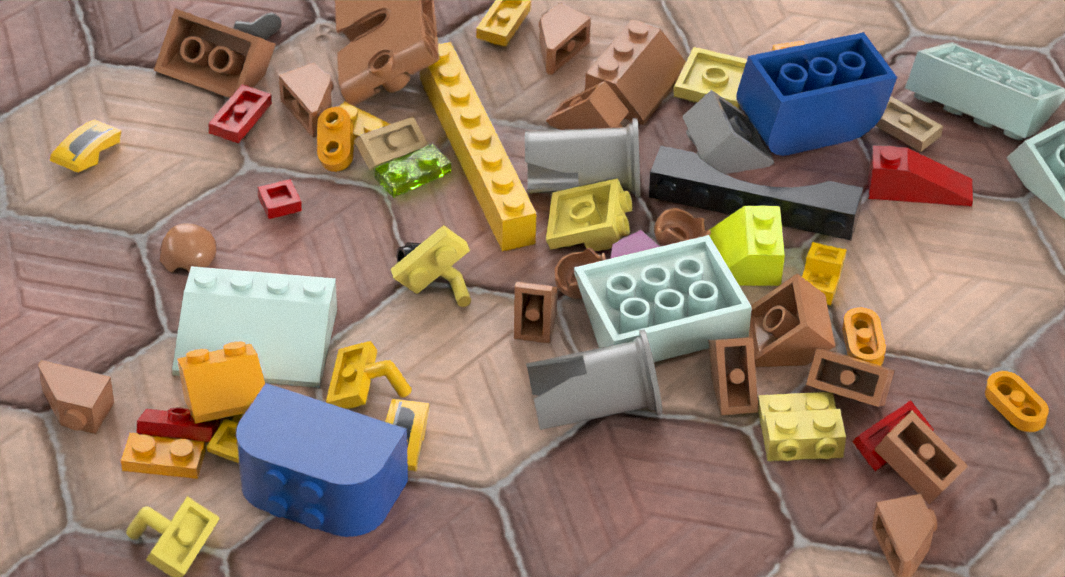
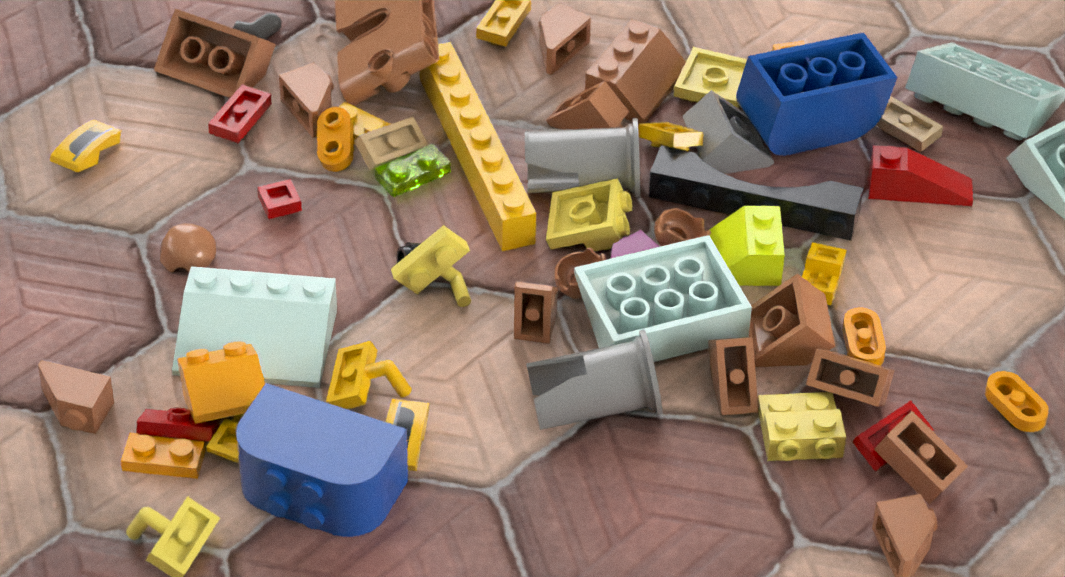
none -> yellow plate [638,122,703,151]

